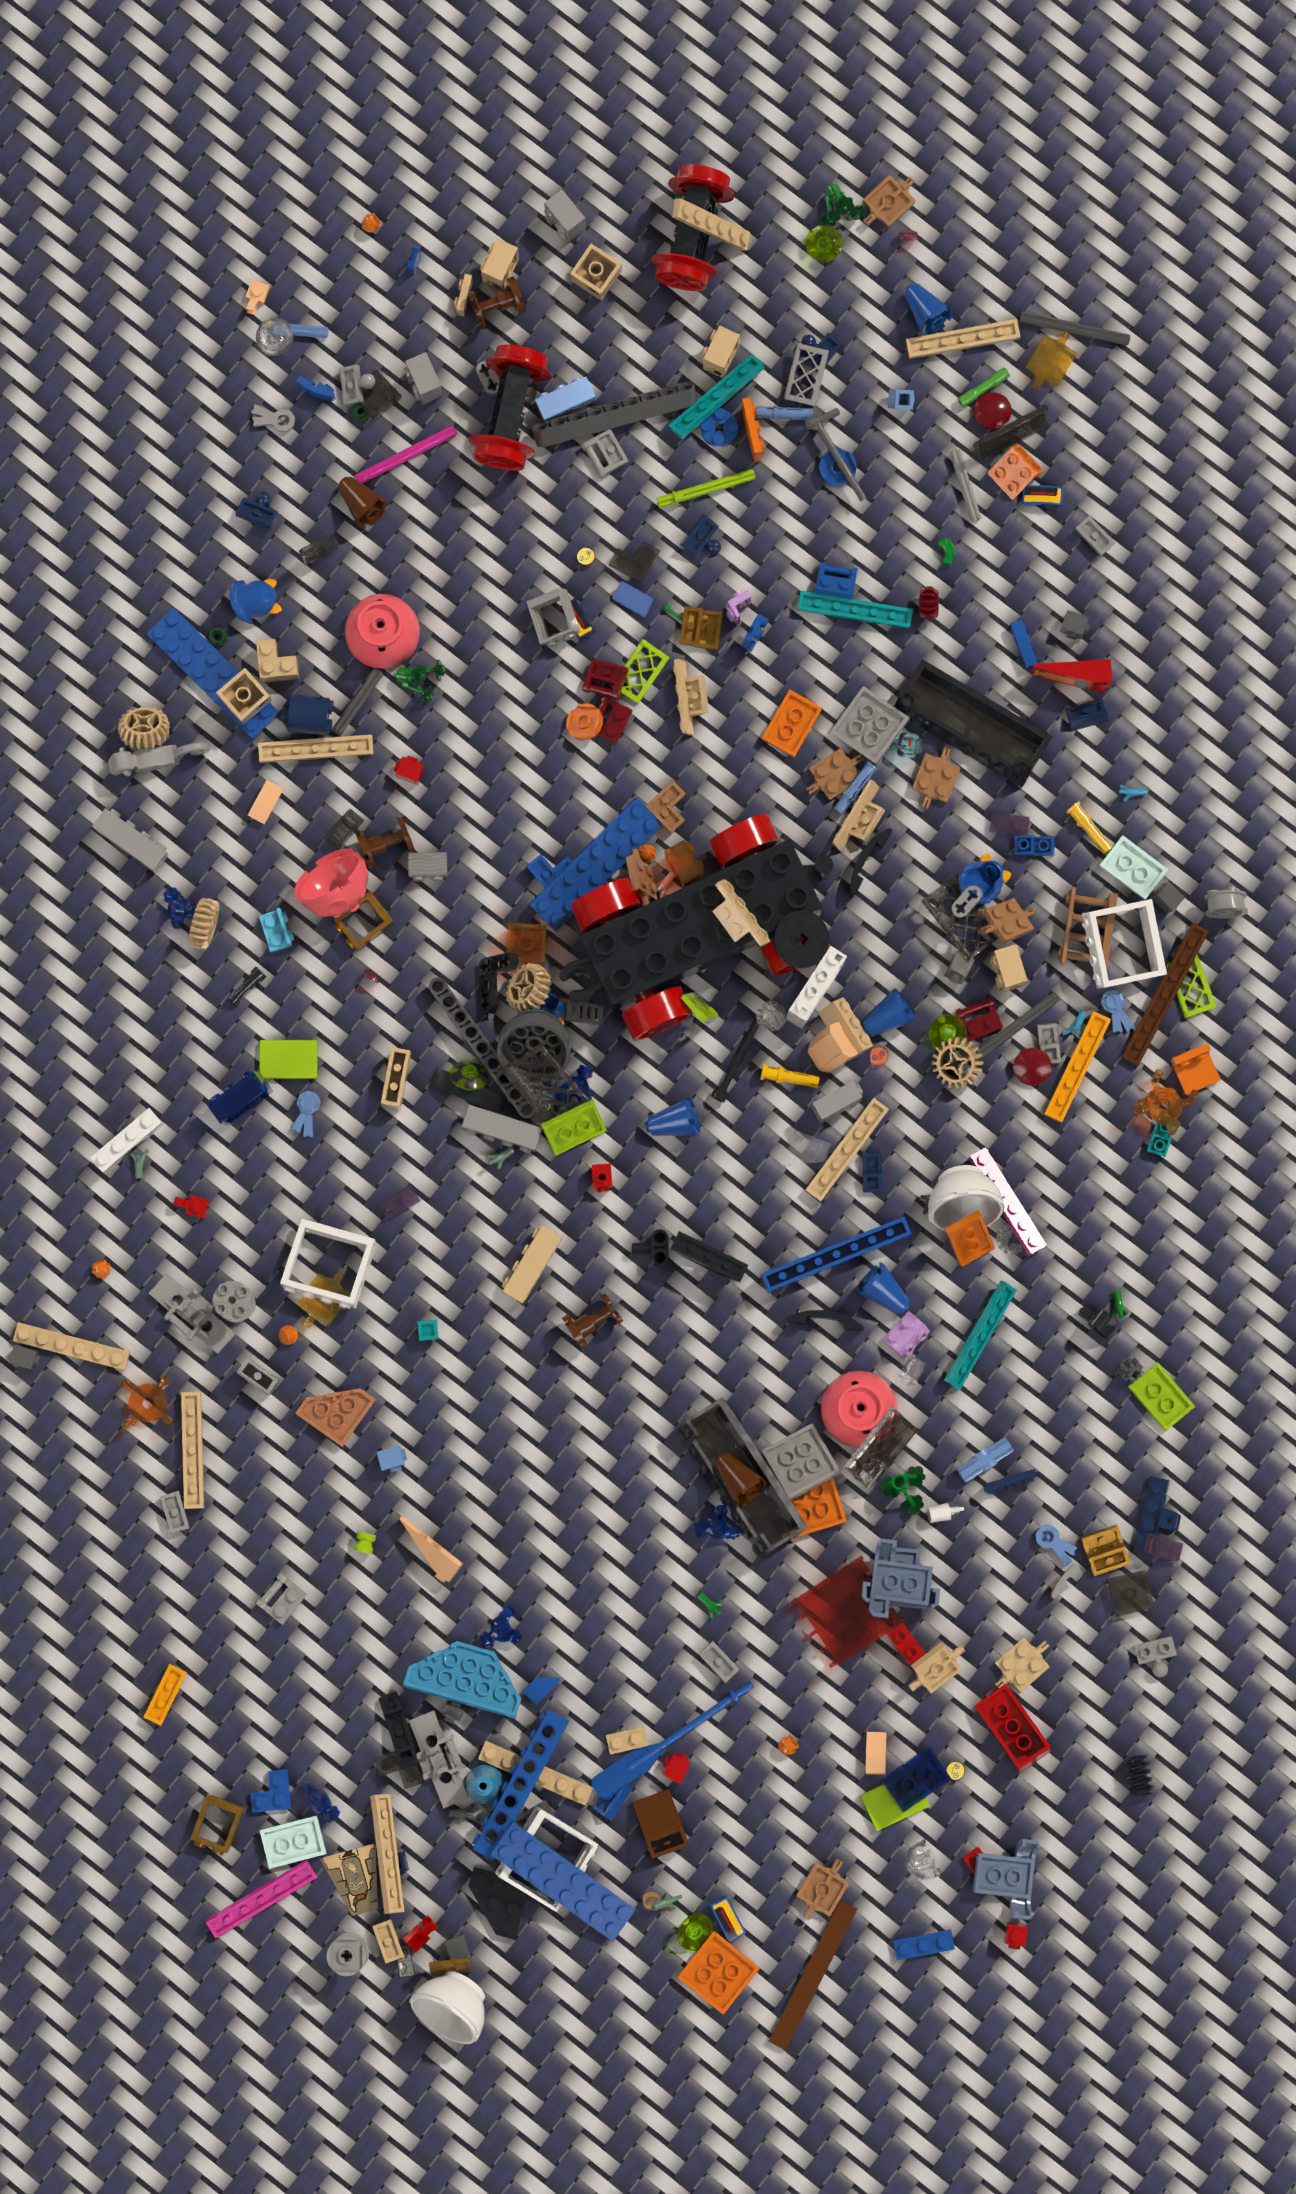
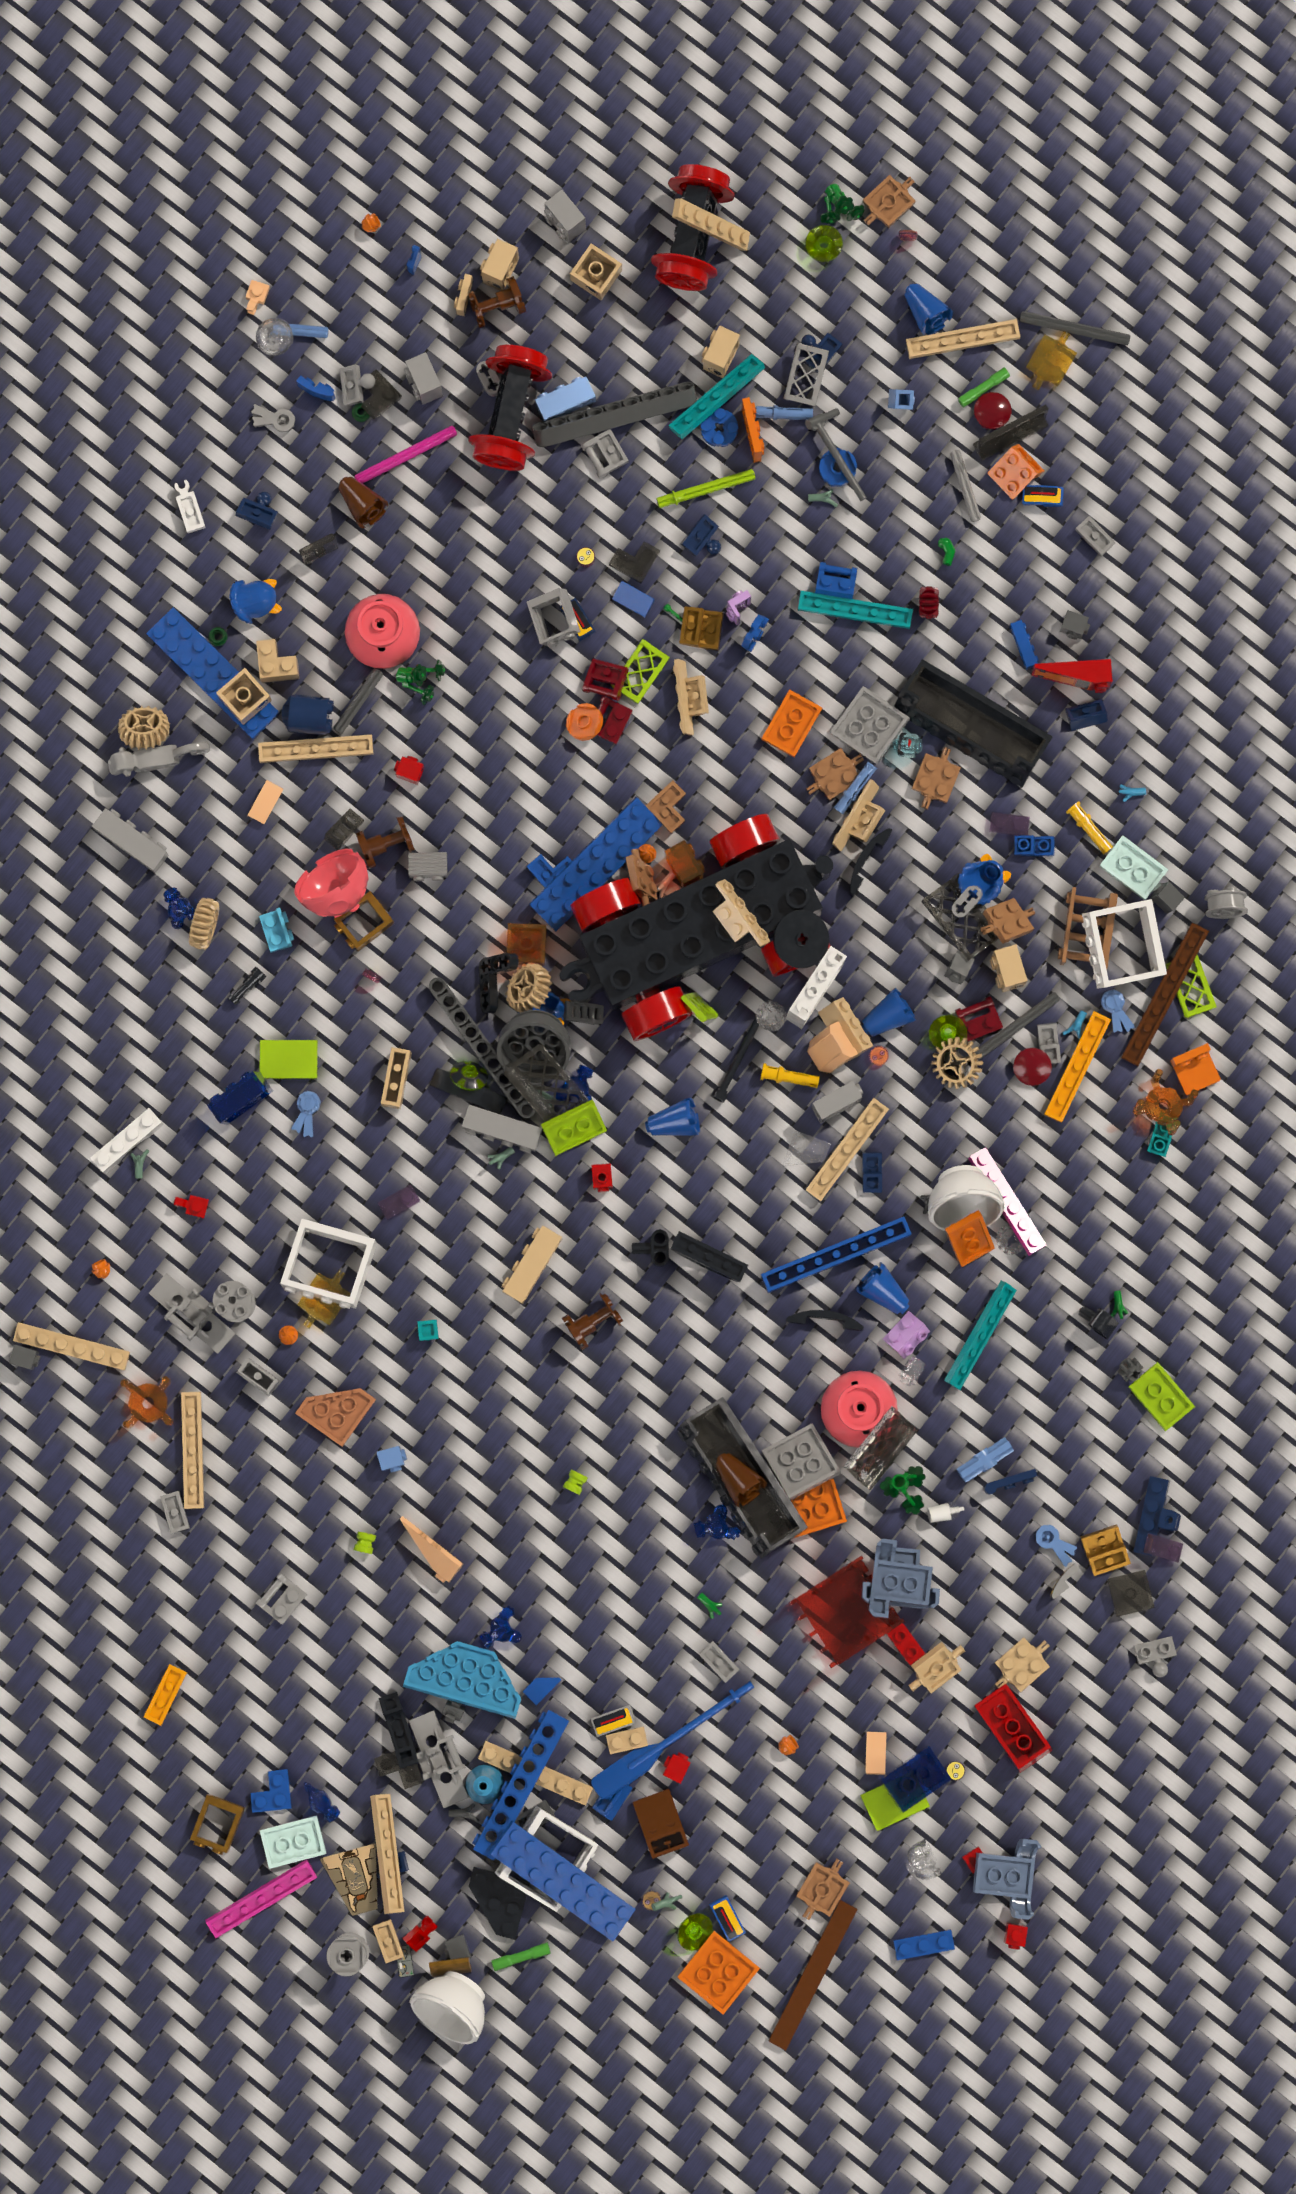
black piece [1124,1754,1154,1796] -> none
none -> white plate [175,480,206,533]
none -> bright green piece [491,1942,551,1971]
none -> lime wheel [563,1469,588,1495]
none -> slope [591,1705,636,1737]
none -> sand green bar [808,489,838,507]

